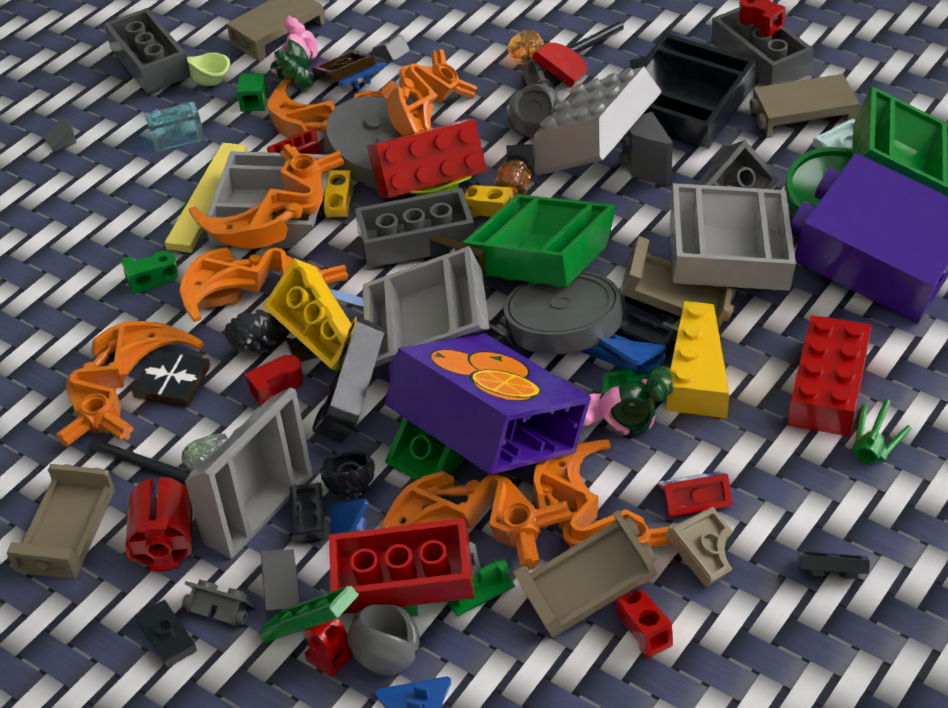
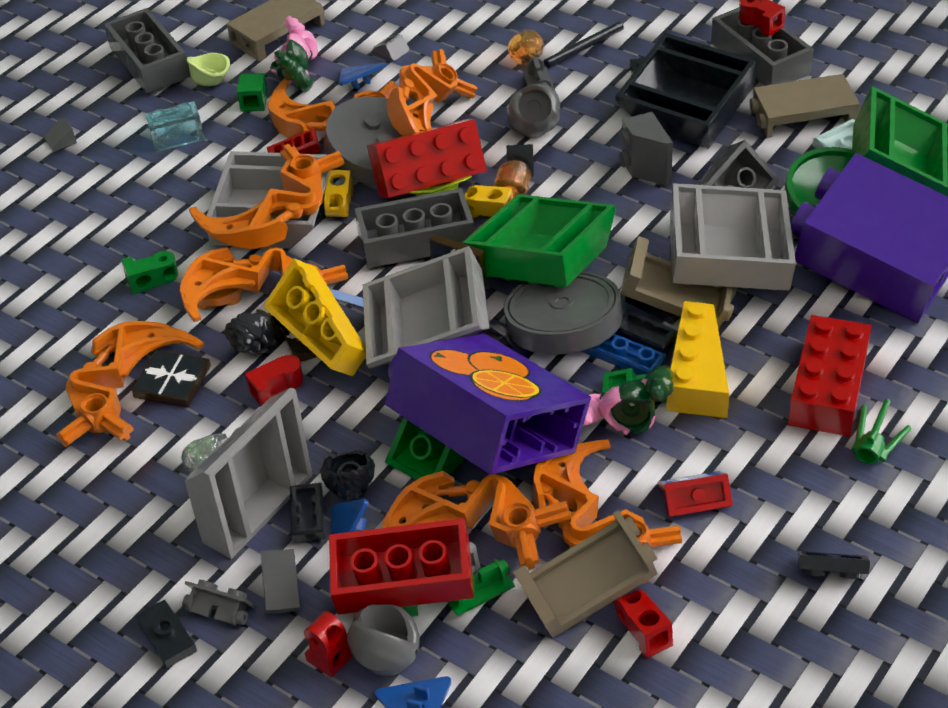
dark tan panel [6,464,115,580] -> none
black bar [89,439,191,483] -> none
red cylinder [125,477,193,572] -> none
light yellow tile [164,143,248,253] -> none
green tile [259,586,359,643] -> none
dark brown tile [312,51,376,82] -> none
beam [312,316,385,443] -> none
red tile [532,42,587,87] -> none
light grey slope [534,66,662,176] -> none
blue piece [600,338,666,370] -> none
dark tan tile [664,507,733,588] -> none

